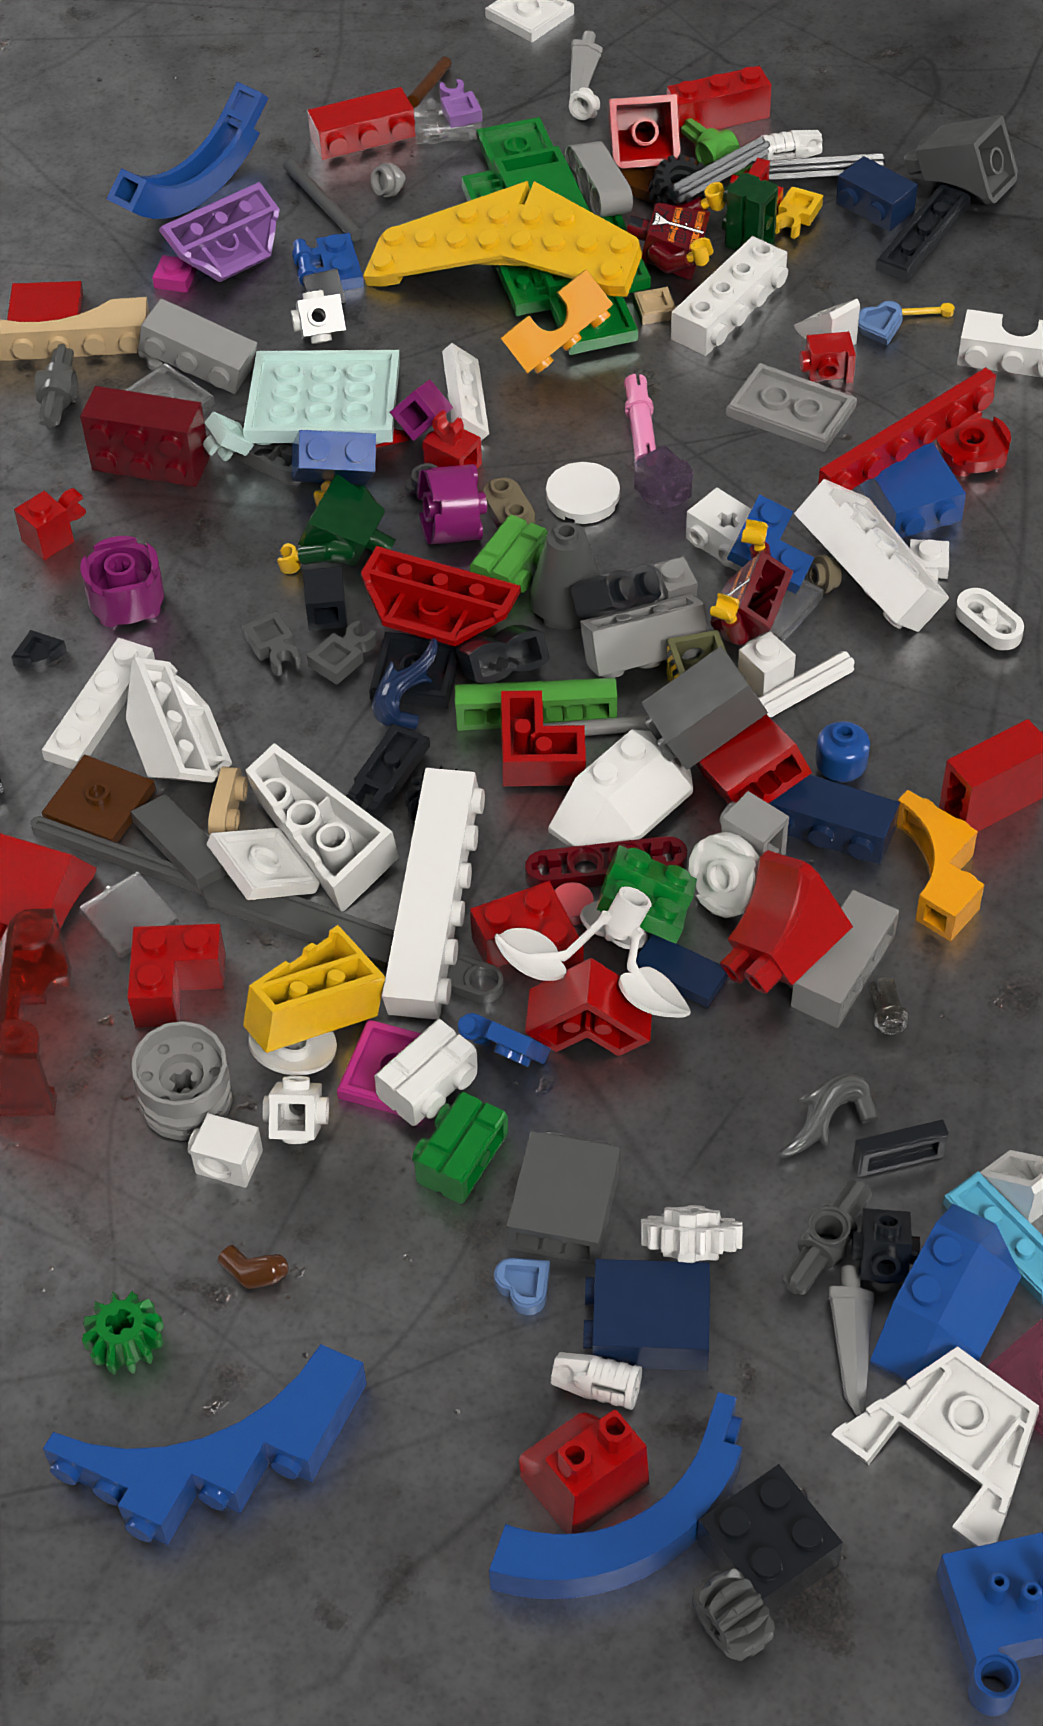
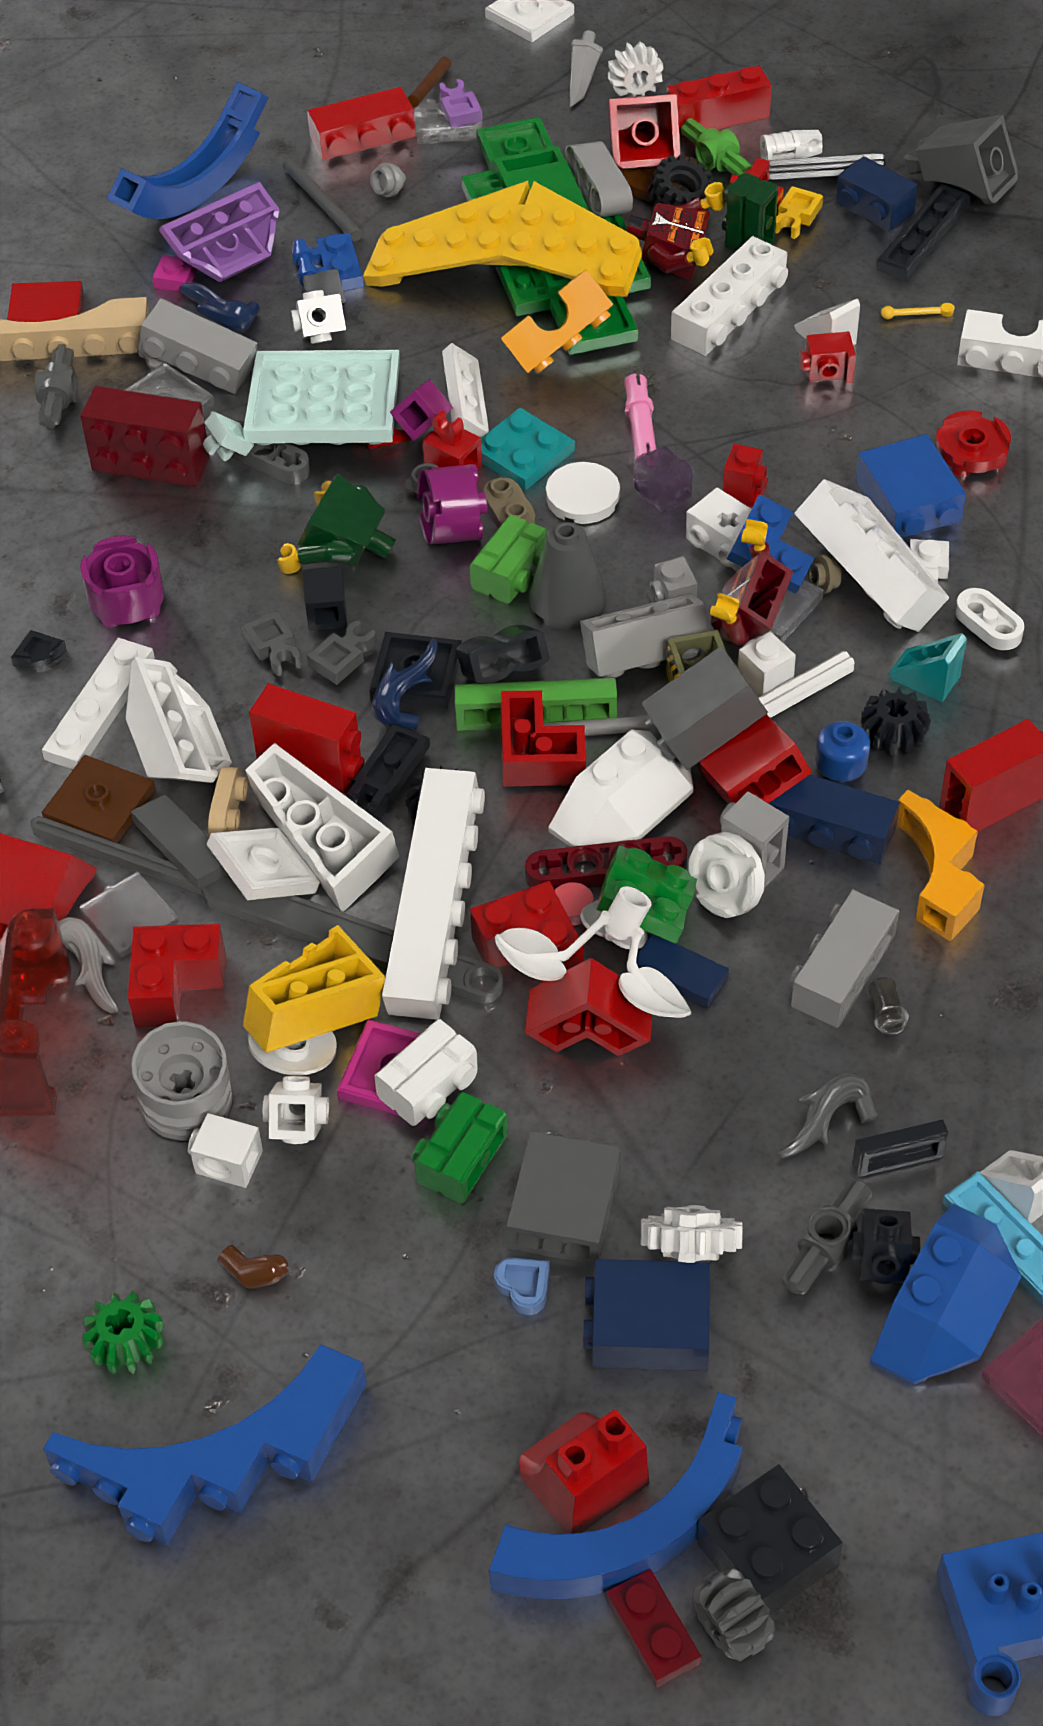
red brick [14,488,86,560] -> none
brick [292,430,376,485] -> none
red wedge [361,546,521,646] -> none
blue plate [458,1013,551,1067] -> none
white hinge [551,1352,642,1410] -> none
white plate [569,87,600,120] -> none
black brick [571,565,662,619] -> none
tan tile [633,287,676,325] -> none
axle [668,137,770,204] -> none
red hips [720,850,853,994] -> none
light grey tile [726,363,857,452] -> none
red plate [818,367,997,490] -> none
light grey bar [828,1265,875,1417] -> none
white wing [831,1347,1039,1547] -> none
medium blue tile [858,301,903,346] -> none
none -> light grey piece [37,917,118,1014]
none -> dark blue piece [179,282,260,333]
none -> red brick [249,683,364,794]
none -> teal plate [481,407,575,491]
none -> dark red plate [606,1569,702,1688]
none -> white gear [607,41,663,98]
none -> red brick [723,443,768,508]
none -> black gear [860,687,931,756]
none -> teal slope [888,633,967,702]

